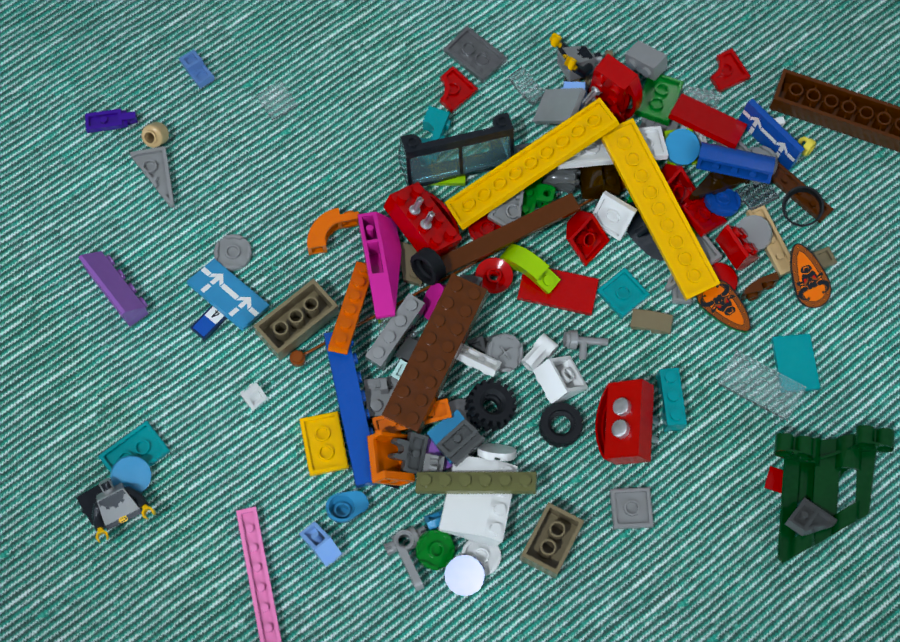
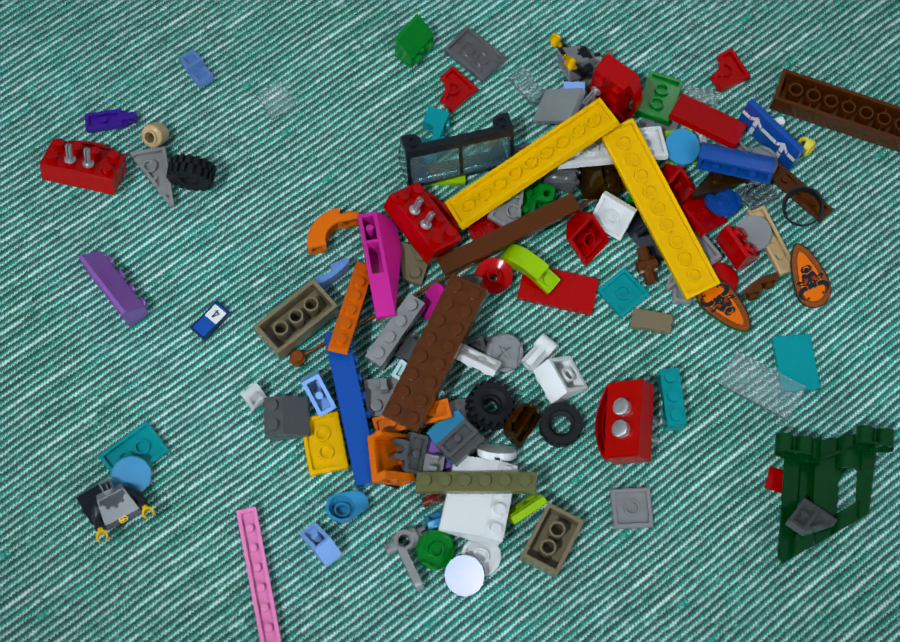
dark azure tile [187,258,270,331] -> none
light grey tile [214,234,252,271] -> none
black tyre [410,247,446,285] -> none
light grey piece [563,330,608,360] -> none
light grey brick [625,40,668,81] -> none
dark tan tile [813,246,837,269] -> none
none -> red piece [40,138,127,195]
none -> black tyre [166,154,216,191]
none -> dark grey slope [264,395,311,442]
none -> light blue slope [301,369,337,417]
none -> medium blue slope [315,258,350,289]
none -> green slope [394,14,434,68]
none -> clear red tile [421,494,443,507]
none -> dark brown slope [503,401,541,448]
none -> lime plate [507,493,548,524]
none -> reddish brown axle [635,246,658,285]

